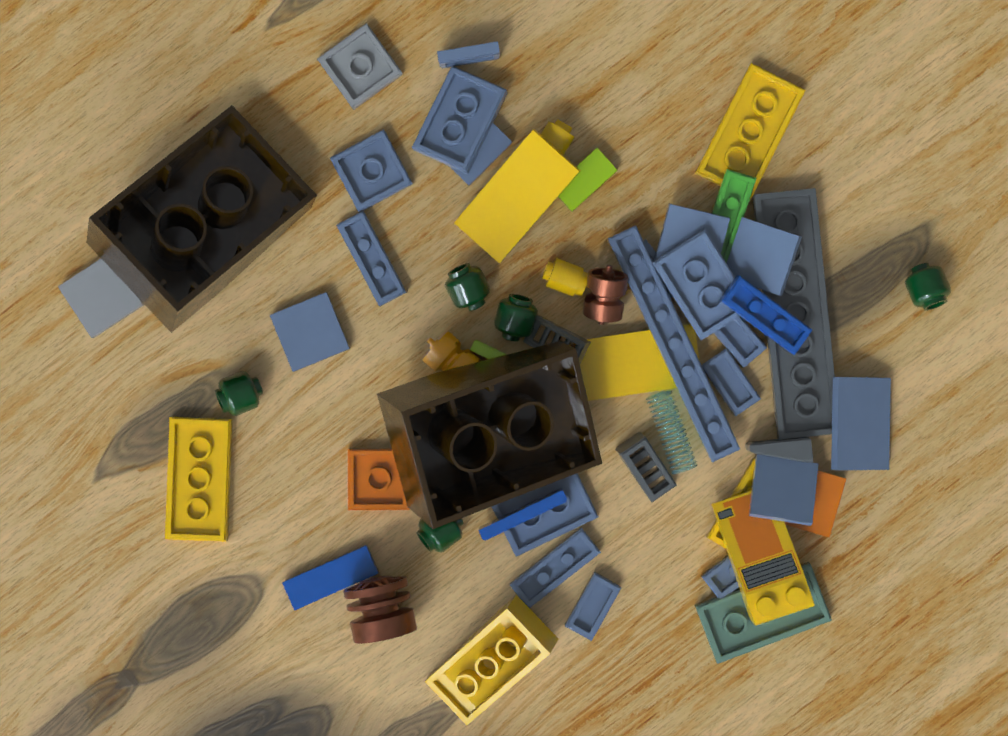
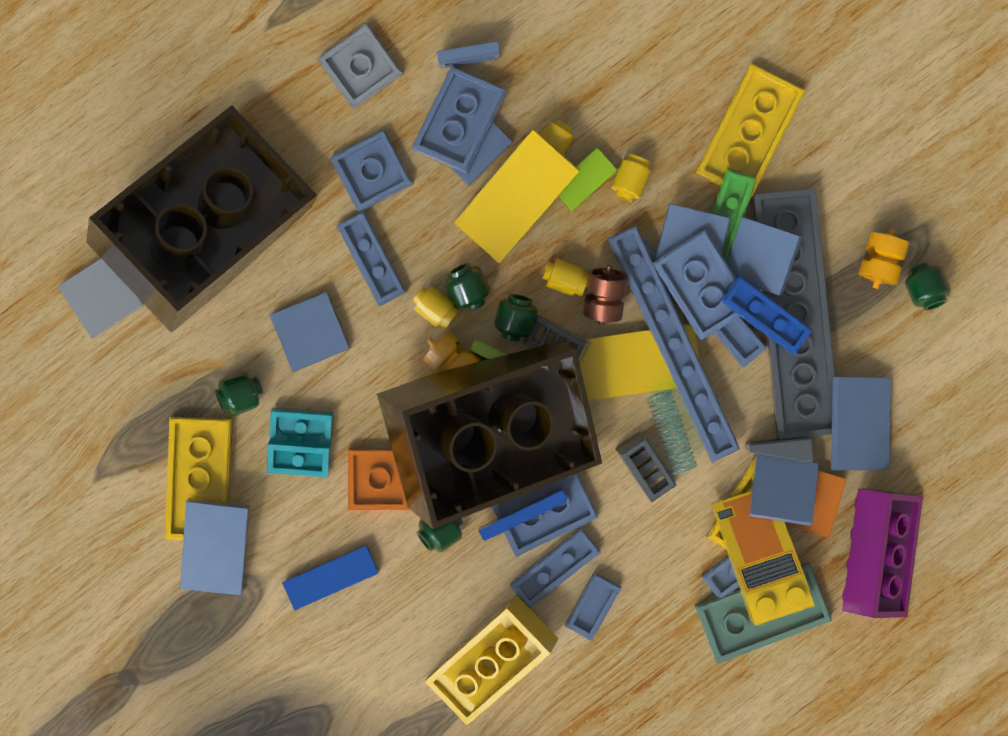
copper wheel [343,576,417,644] -> none
sand blue tile [701,348,761,416] -> none
none -> sand blue tile [180,499,250,595]
none -> teal slope [267,407,333,478]
none -> yellow brick [412,286,460,330]
none -> yellow brick [611,154,651,202]
none -> magenta slope [842,488,923,618]
none -> light orange wheel [858,228,910,289]

